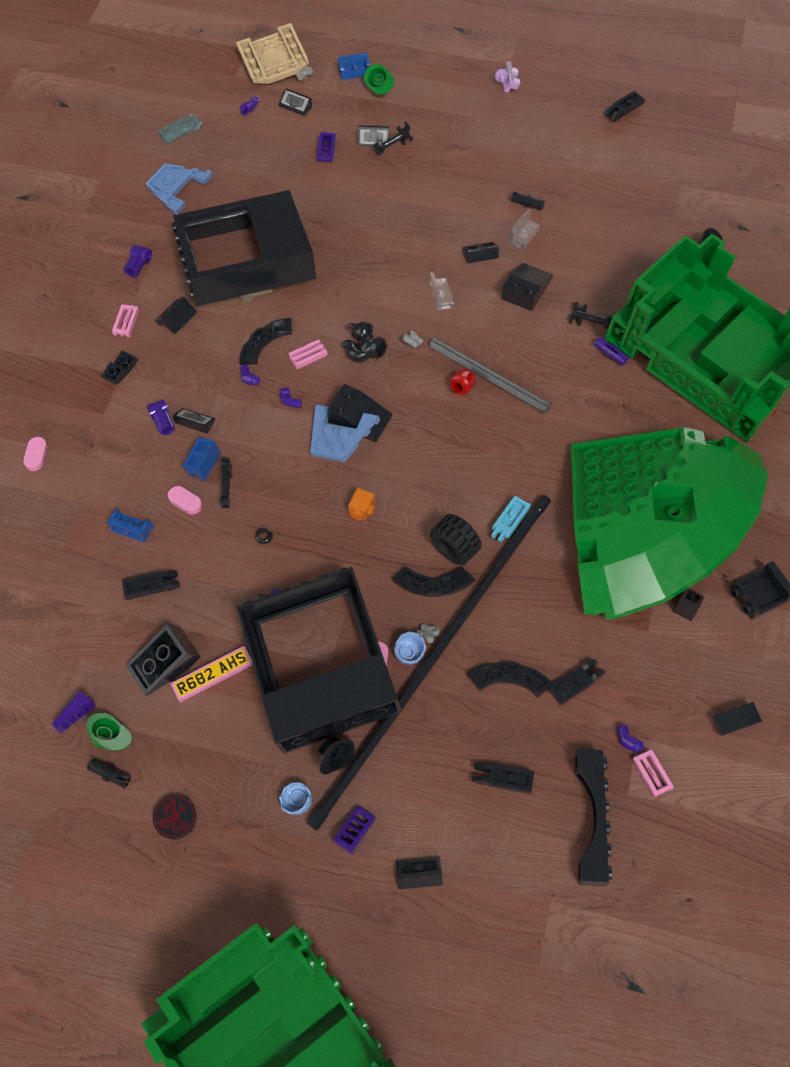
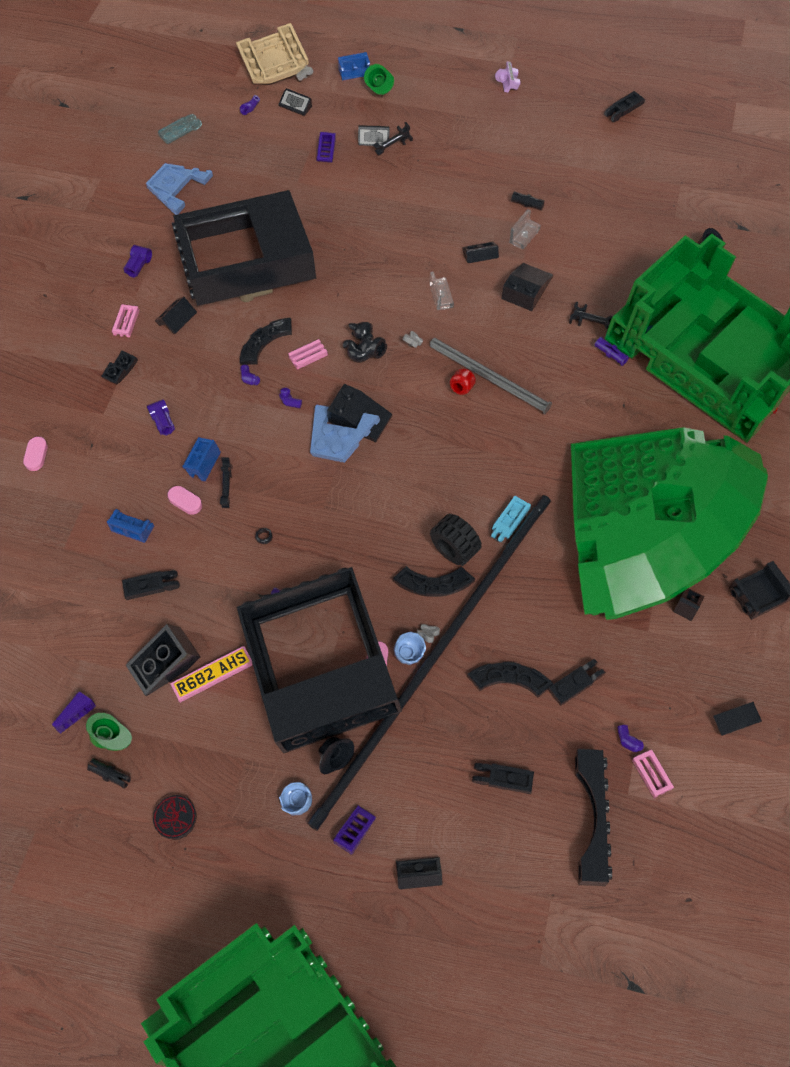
black slope [173,408,215,434] -> none
orange brick [348,488,375,521] -> none

